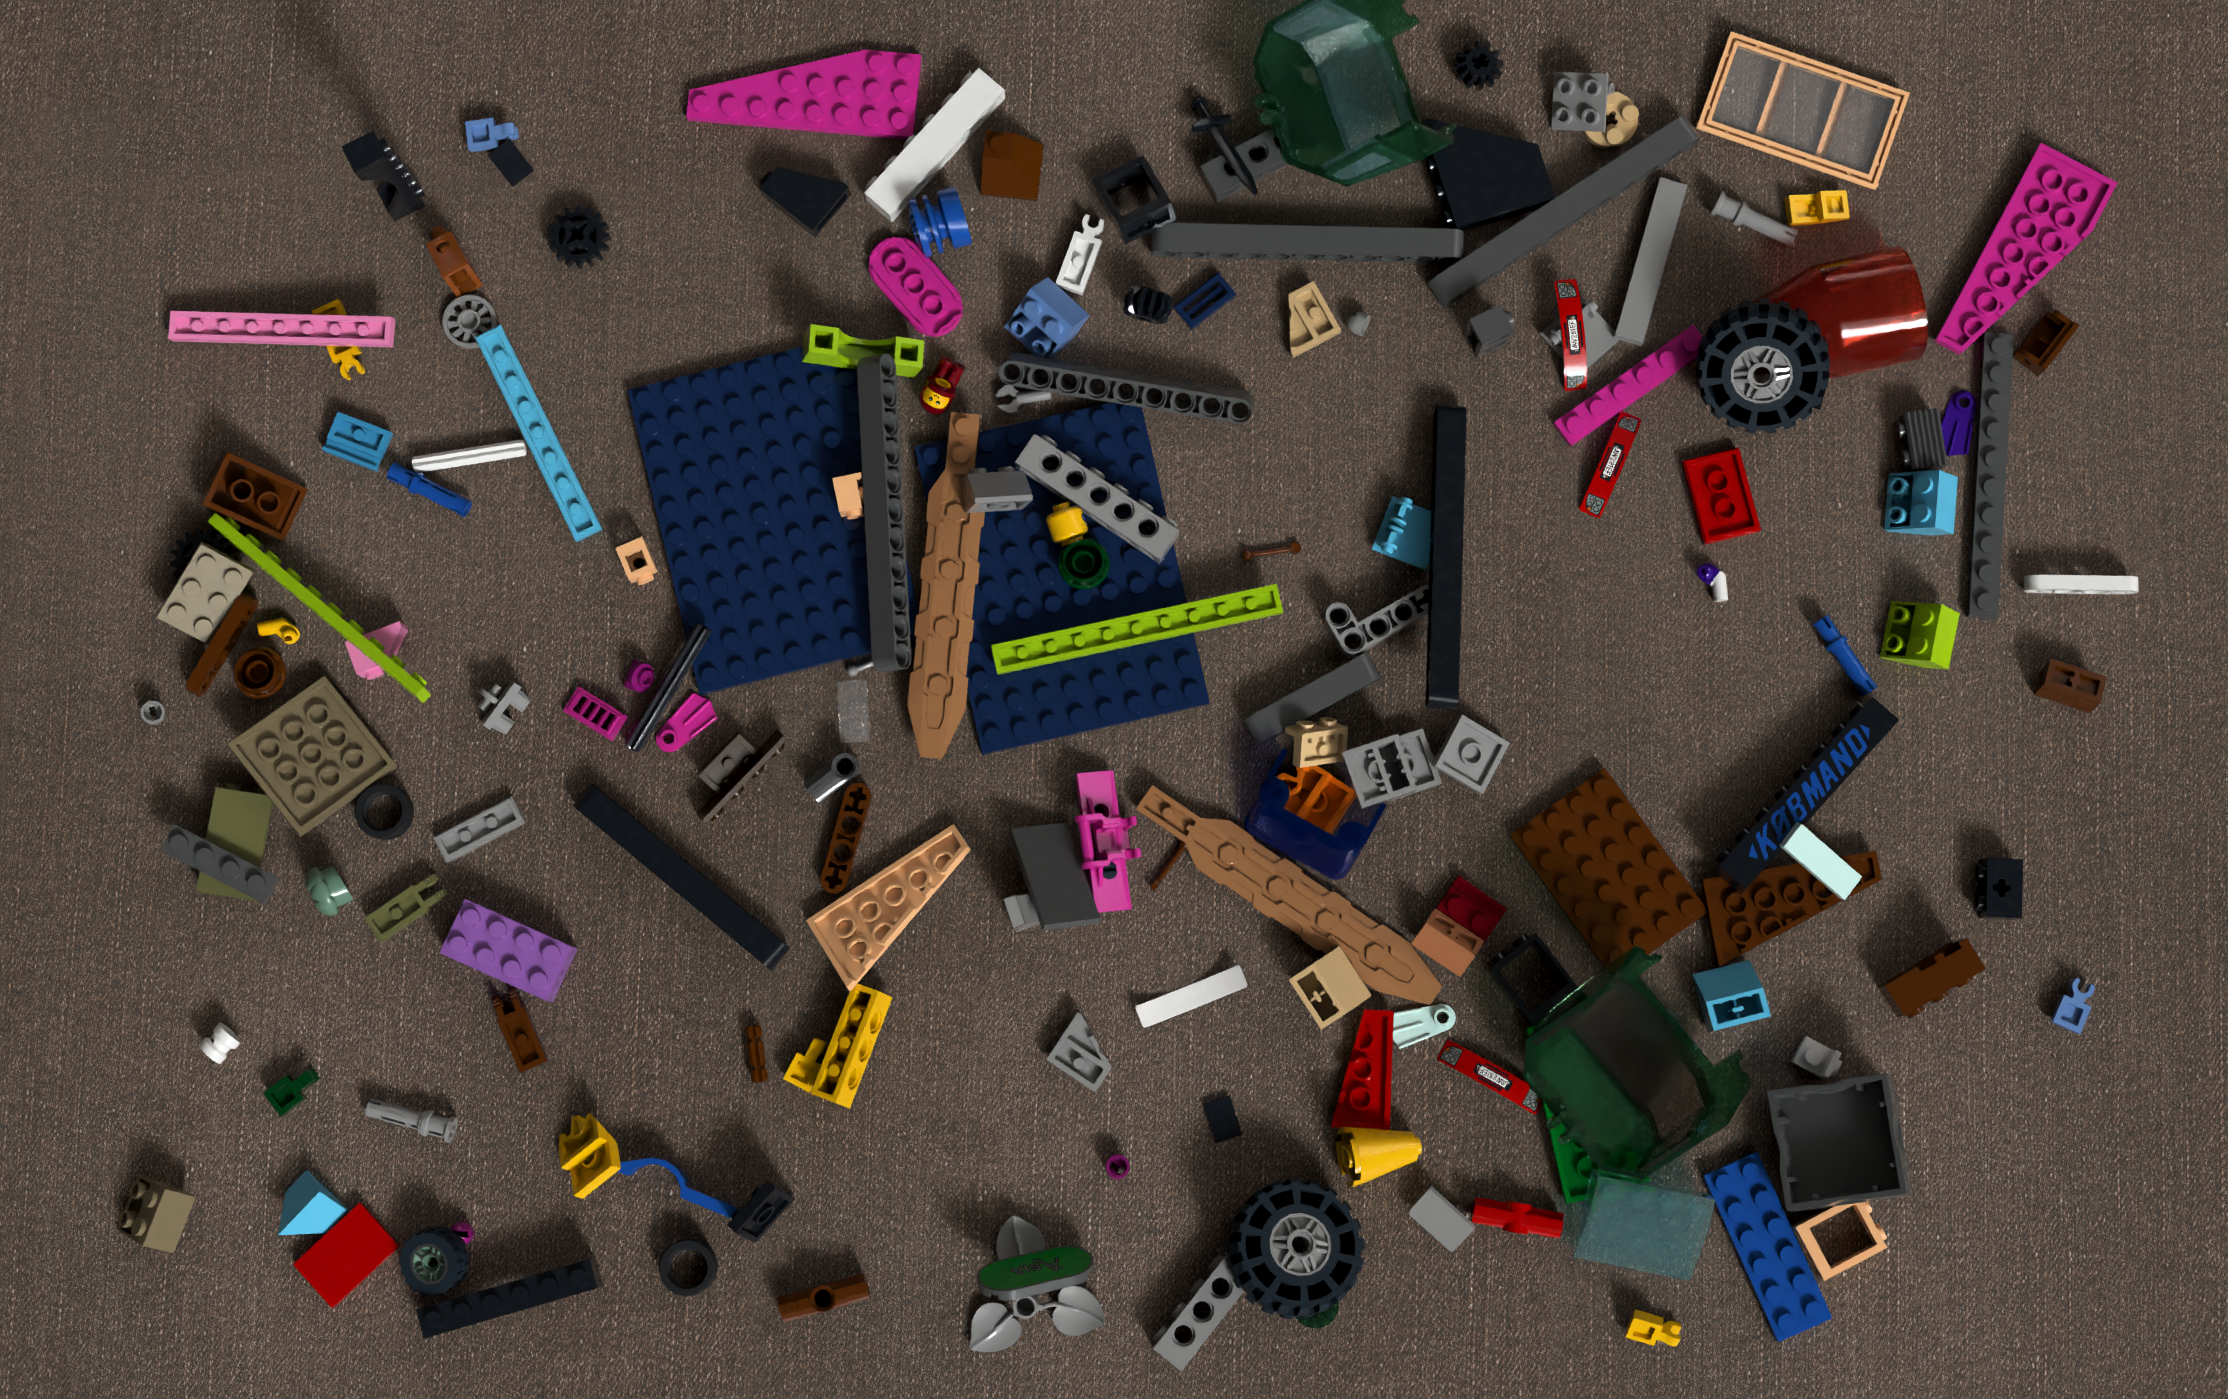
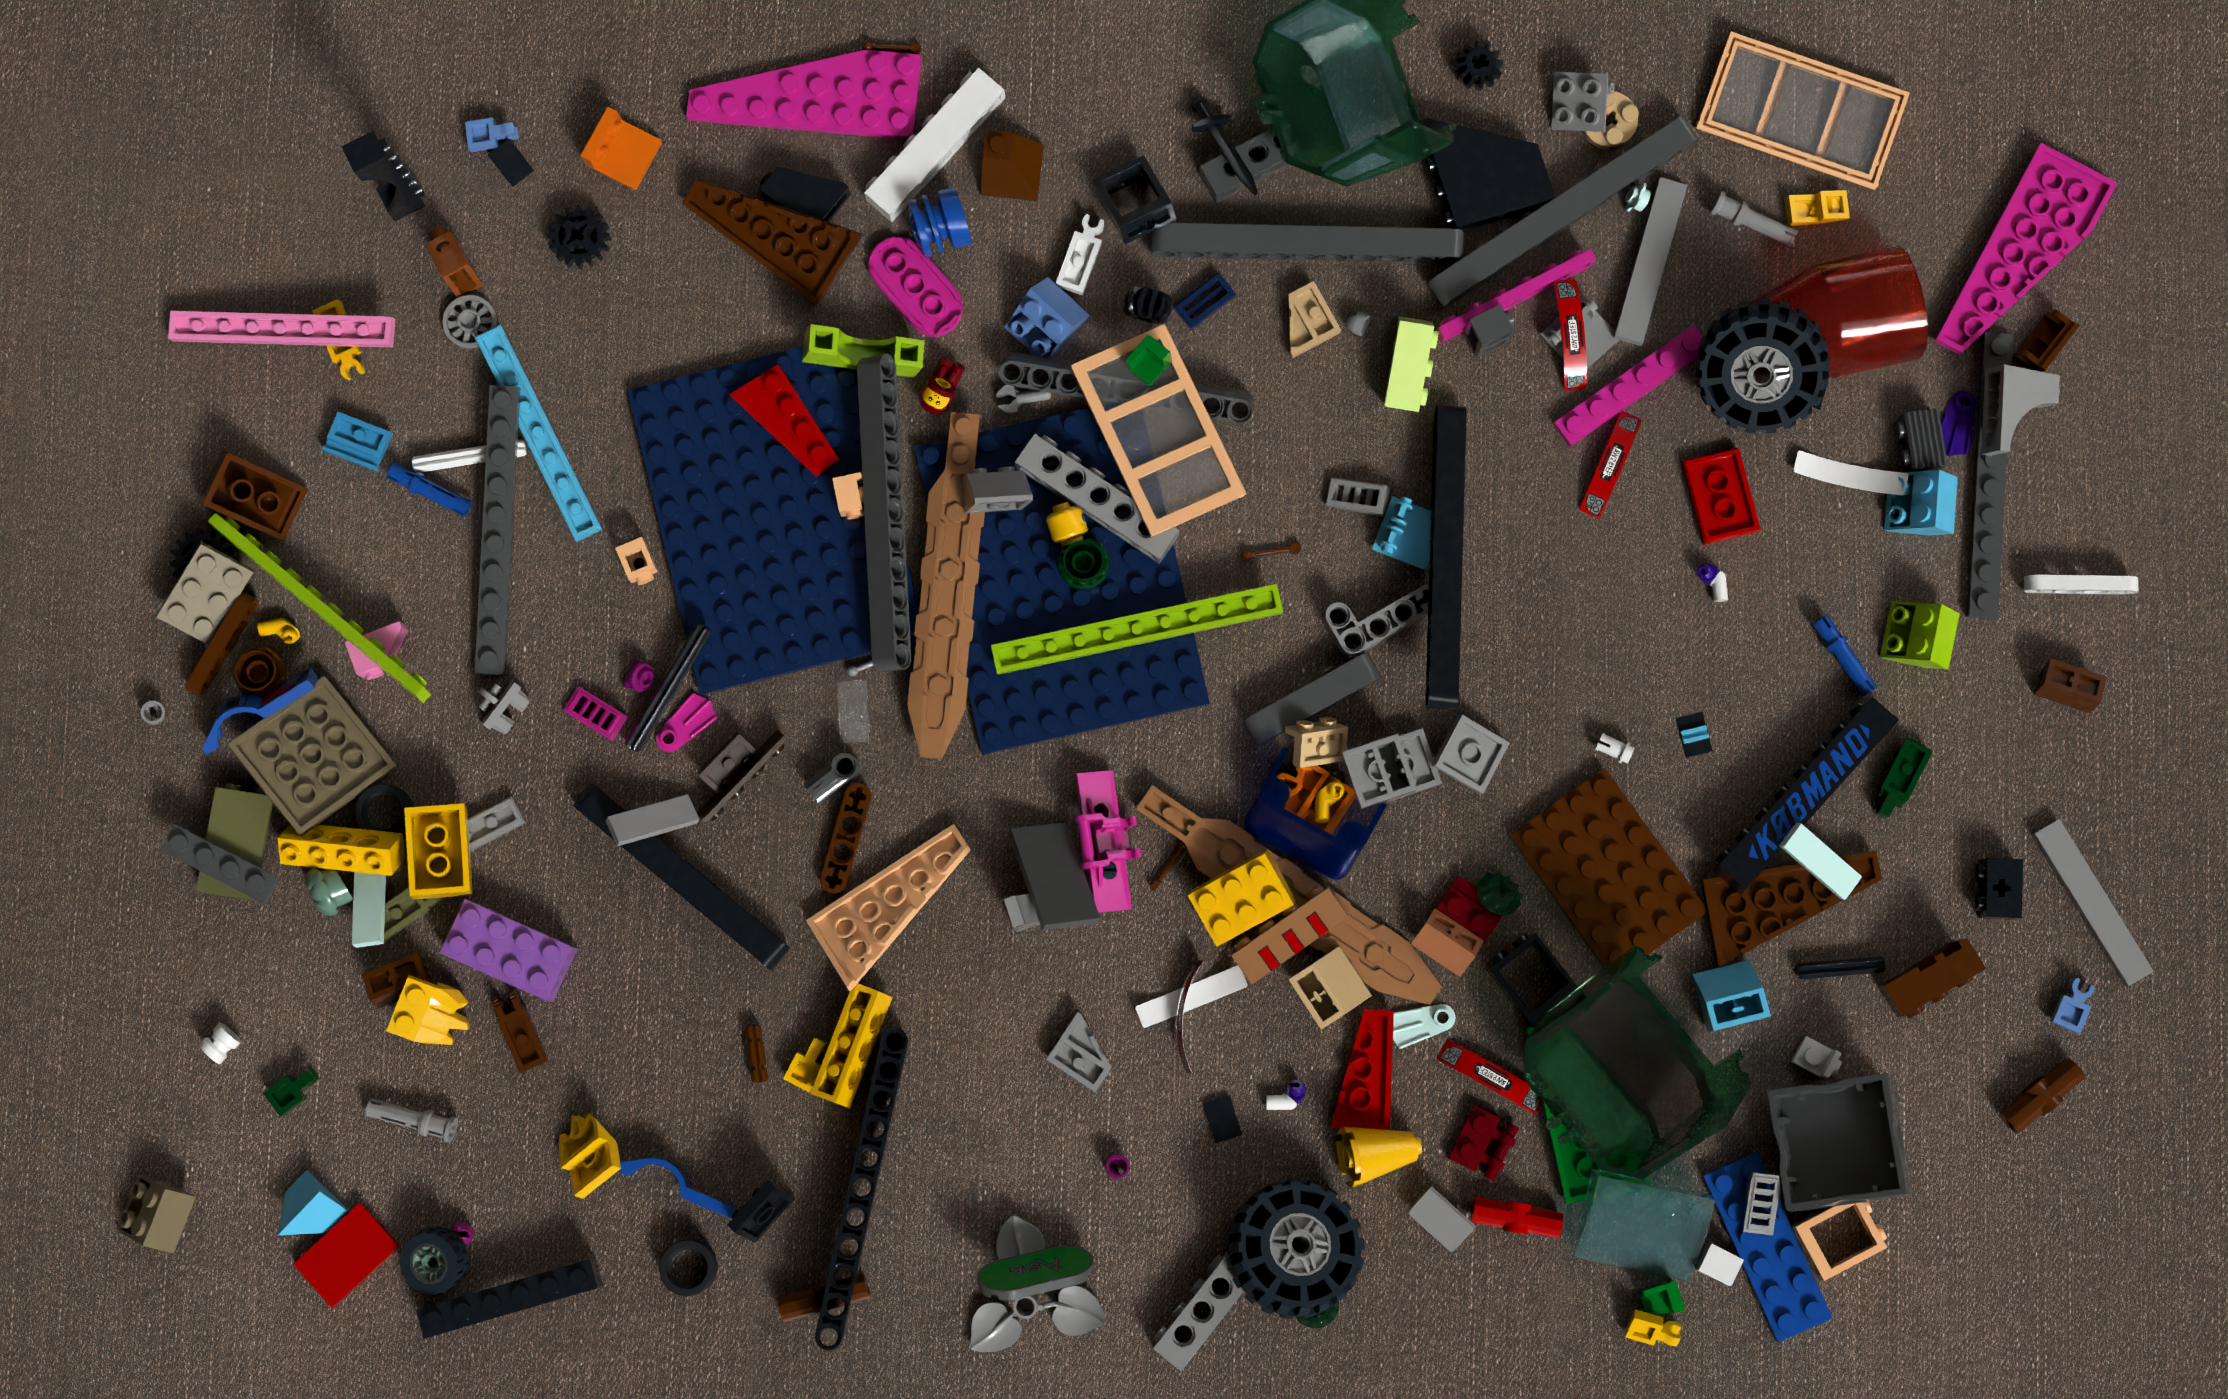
none -> blue piece [202,667,318,755]
none -> yellow brick [277,825,405,876]
none -> light aqua tile [352,872,386,948]
none -> reddish brown hinge [362,953,434,1008]
none -> yellow plate [386,975,469,1045]
none -> yellow brick [404,803,473,900]
none -> dark grey plate [474,385,521,676]
none -> orange bracket [580,107,662,190]
none -> light grey tile [606,794,699,846]
none -> reddish brown wing [682,179,863,305]
none -> red wing [729,364,840,477]
none -> black beam [815,1027,908,1351]
none -> reddish brown hinge [862,41,922,54]
none -> door [1071,324,1247,537]
none -> green panel [1125,334,1172,386]
none -> sticker [1177,960,1204,1073]
none -> yellow brick [1187,848,1296,947]
none -> medium nougat brick [1231,885,1349,984]
none -> arm [1266,1079,1306,1110]
none -> yellow arm [1315,781,1344,823]
none -> light grey slope [1325,477,1390,517]
none -> yellowish green wedge [1384,316,1439,412]
none -> dark pink plate [1437,249,1596,344]
none -> dark red plate [1448,1105,1519,1181]
none -> clear green gear [1477,871,1523,915]
none -> white pin [1595,733,1635,764]
none -> light aqua plate [1625,182,1651,212]
none -> green panel [1638,1279,1685,1316]
none -> black piece [1676,712,1713,758]
none -> white panel [1694,1242,1744,1286]
none -> light grey slope [1742,1172,1781,1236]
none -> white sticker [1794,450,1908,495]
none -> black axle [1796,956,1885,979]
none -> dark green hinge [1875,737,1933,819]
none -> light grey arch [1981,364,2060,456]
none -> reddish brown piece [2000,1058,2086,1134]
none -> light grey tile [2032,819,2154,987]

